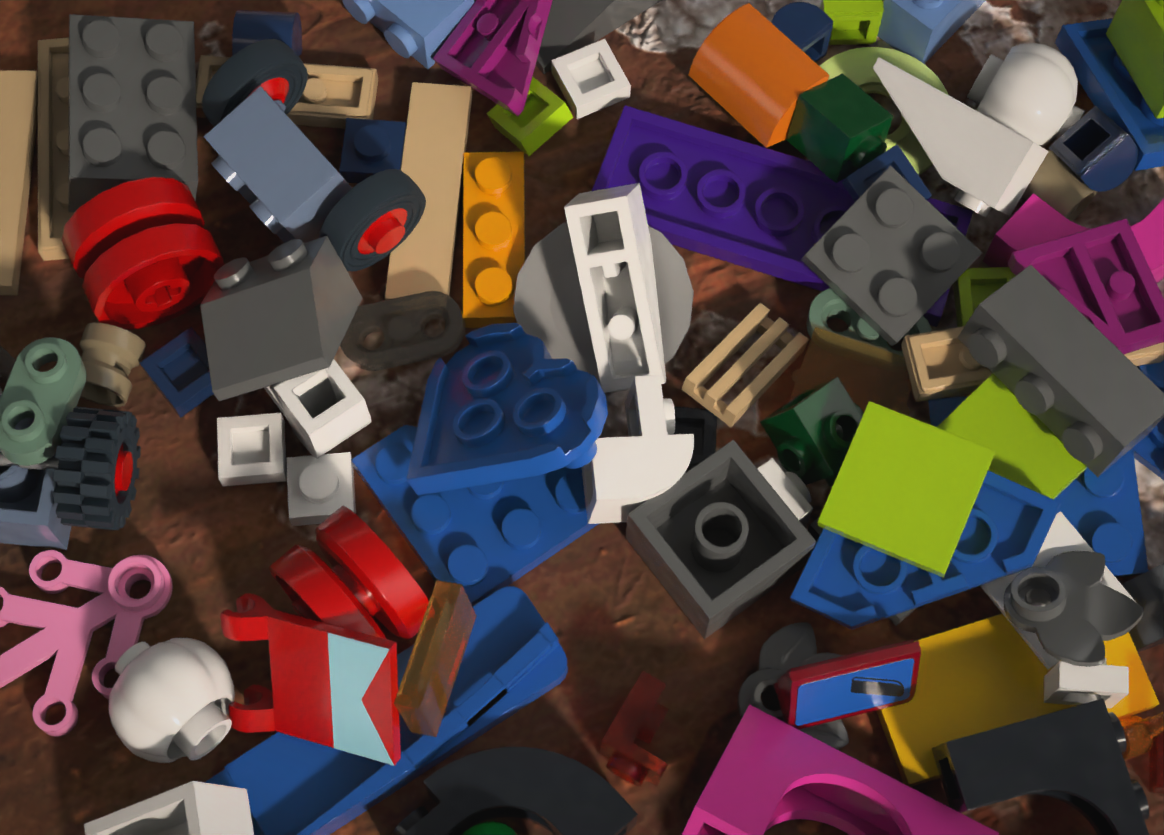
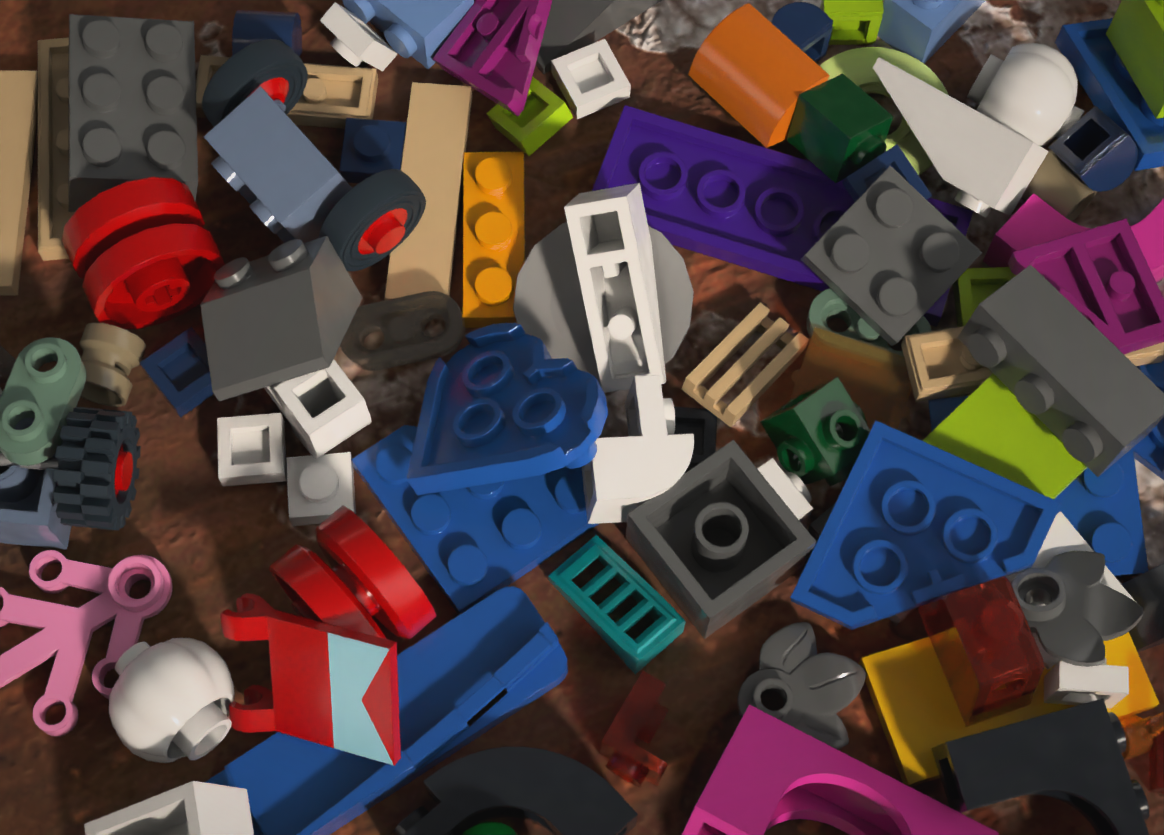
clear orange tile [394,580,477,737] -> none
slope [774,639,921,730] -> none
lime tile [817,401,996,578] -> none
none -> white plate [320,2,397,72]
none -> teal slope [548,535,686,674]
none -> clear red torso [918,576,1045,727]

